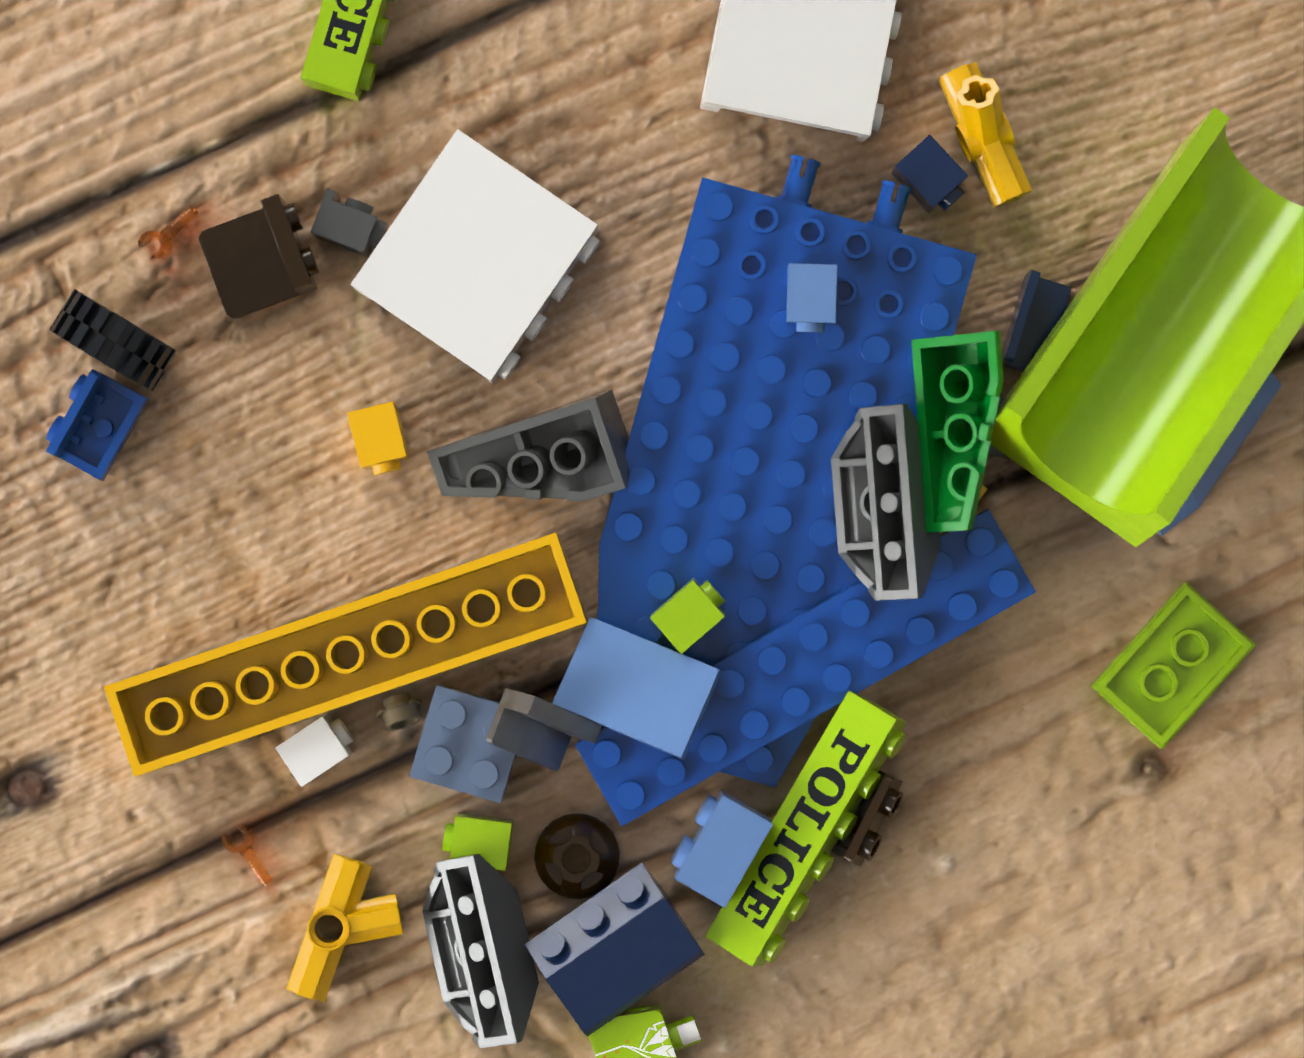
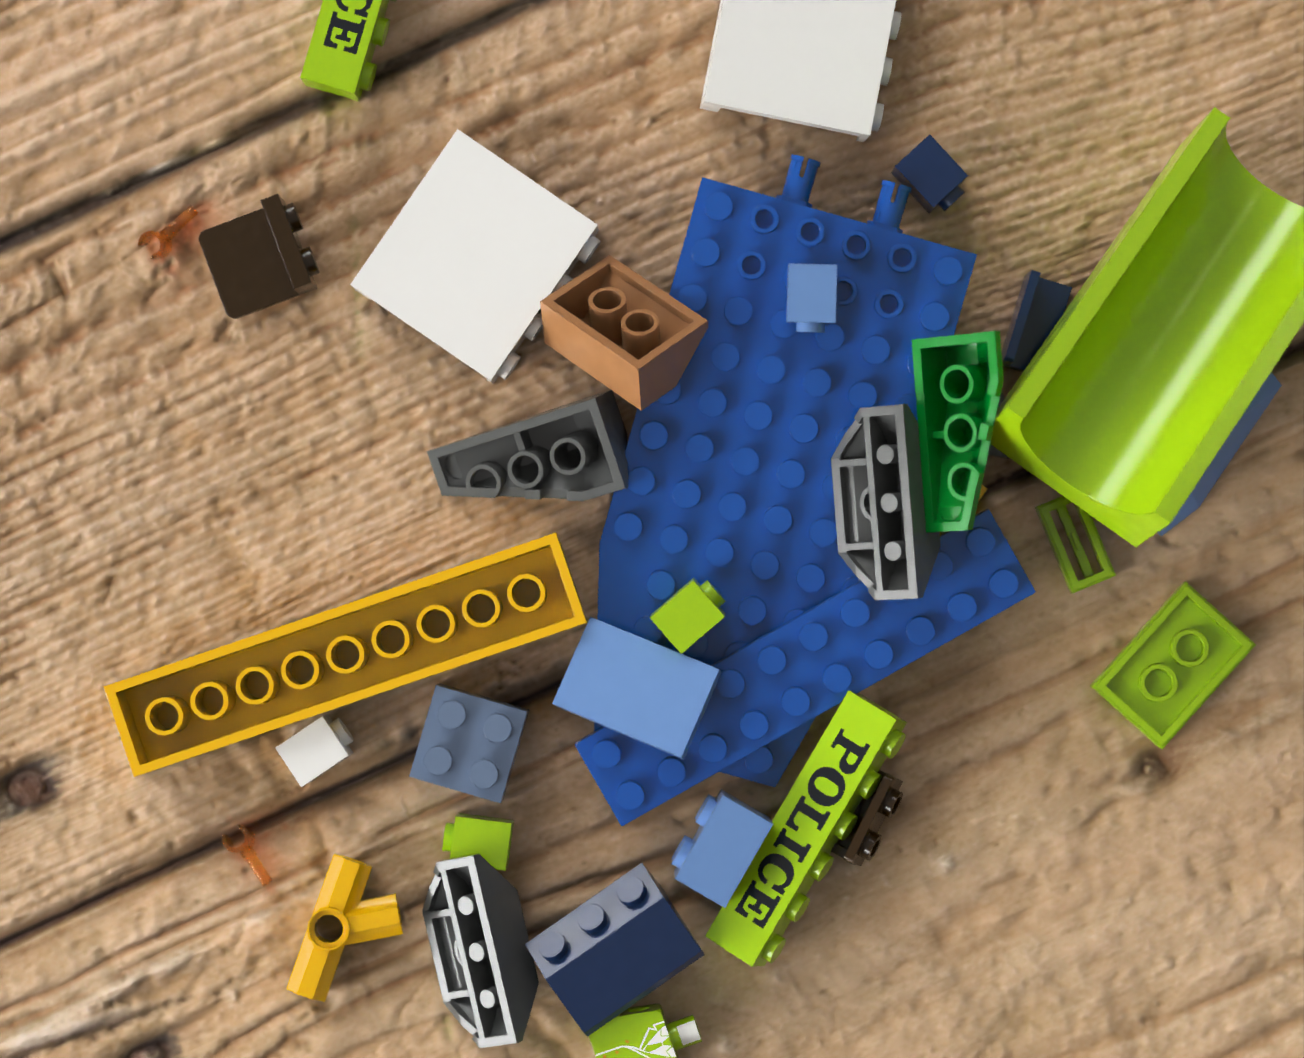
blue bracket [46,369,150,481] -> none
black wheel [49,289,177,391] -> none
dark grey brick [311,188,388,257] -> none
yellow brick [347,401,411,476] -> none
dark tan plate [377,692,422,731] -> none
flat silver panel [486,688,602,771] -> none
dark brown piece [534,813,620,899] -> none
yellow piece [938,62,1032,208] -> none
none -> medium nougat slope [540,255,708,411]
none -> lime tile [1035,496,1116,594]

